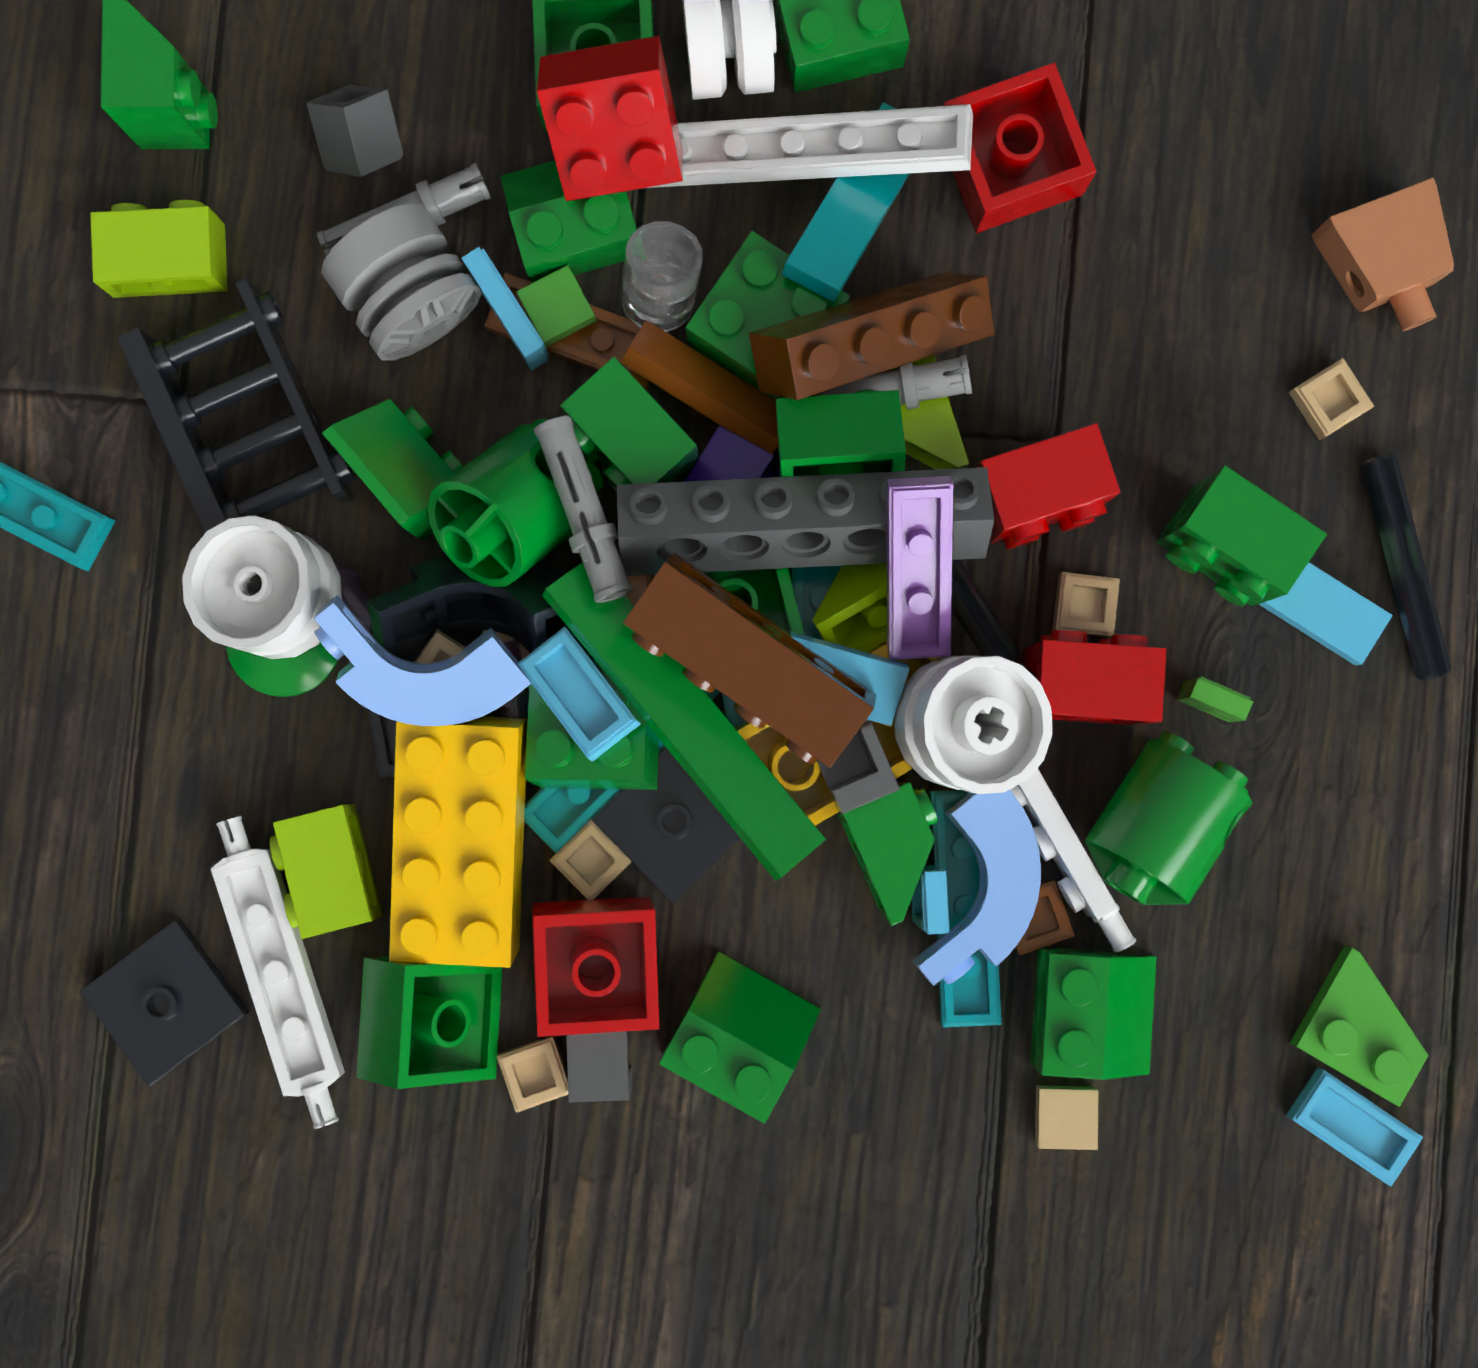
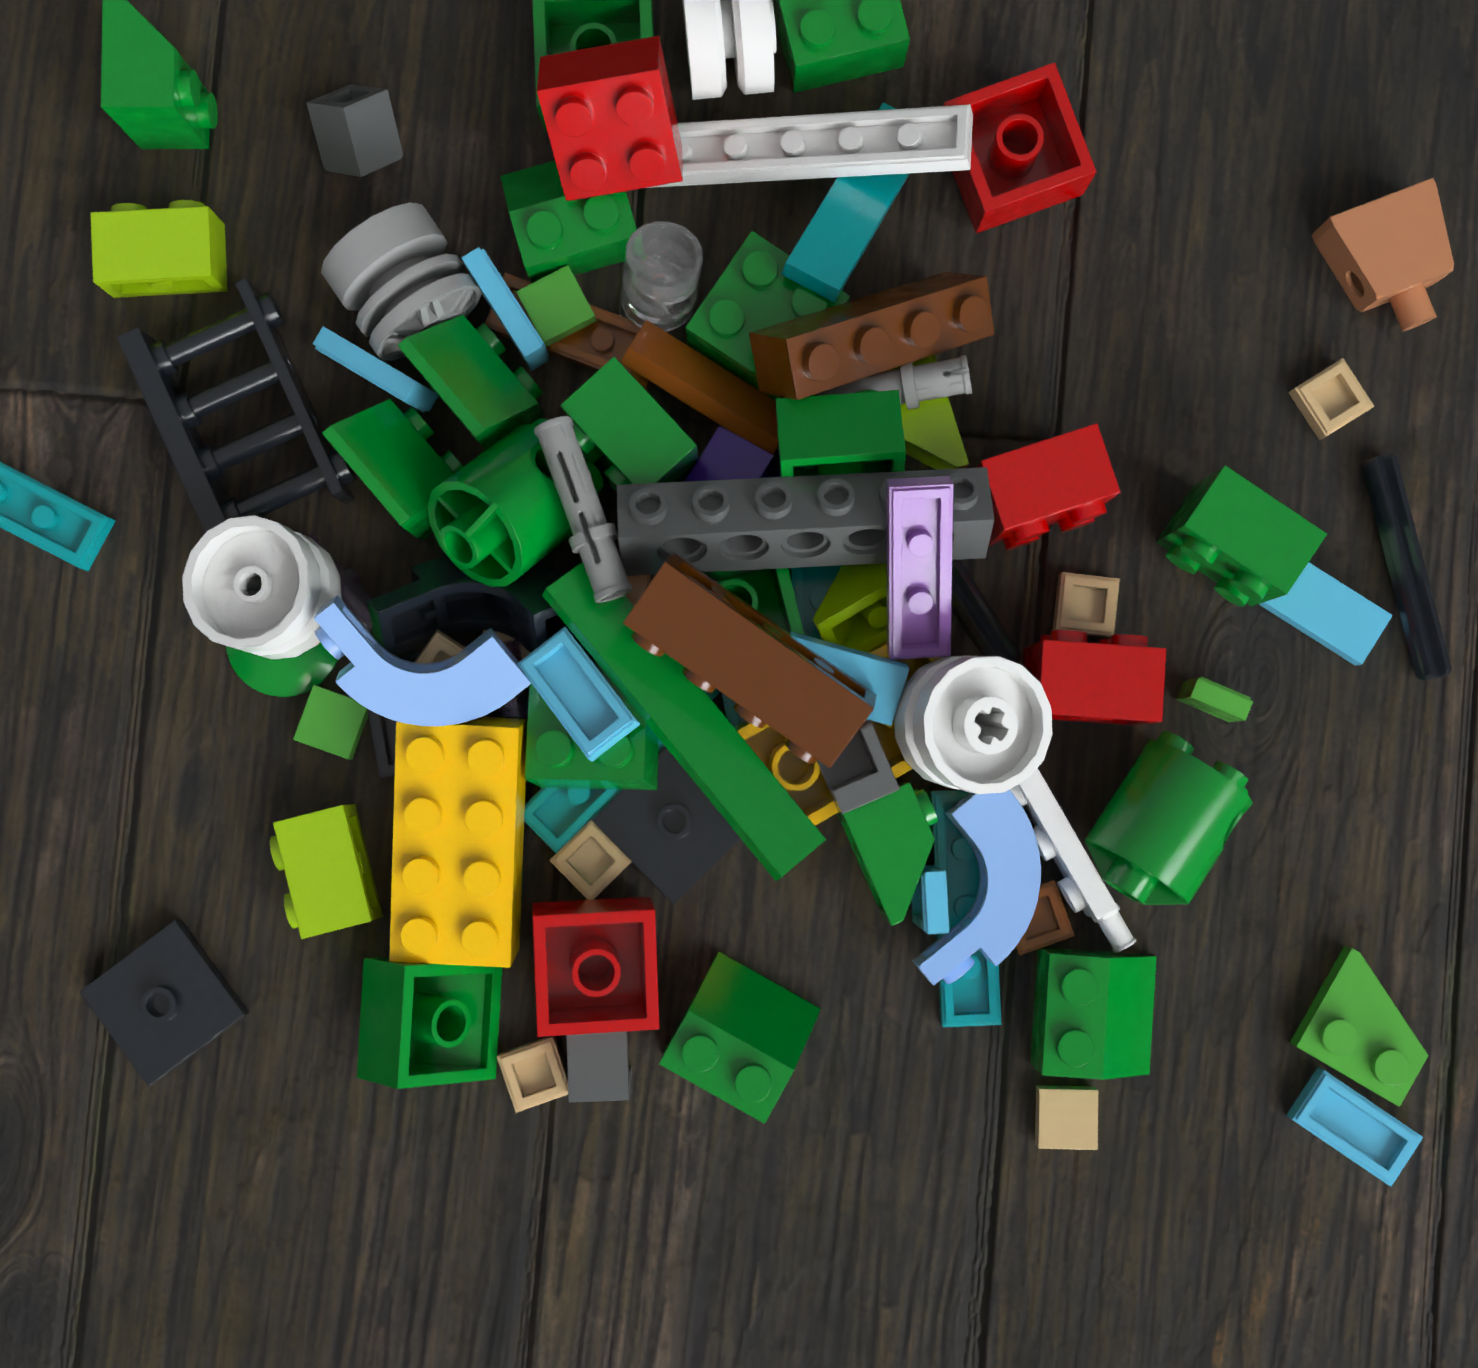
white plate [211,816,345,1129] -> none
light grey pin [317,163,491,256] -> none
none -> bright green tile [293,685,369,760]
none -> medium azure tile [313,326,439,413]
none -> green slope [397,314,545,451]

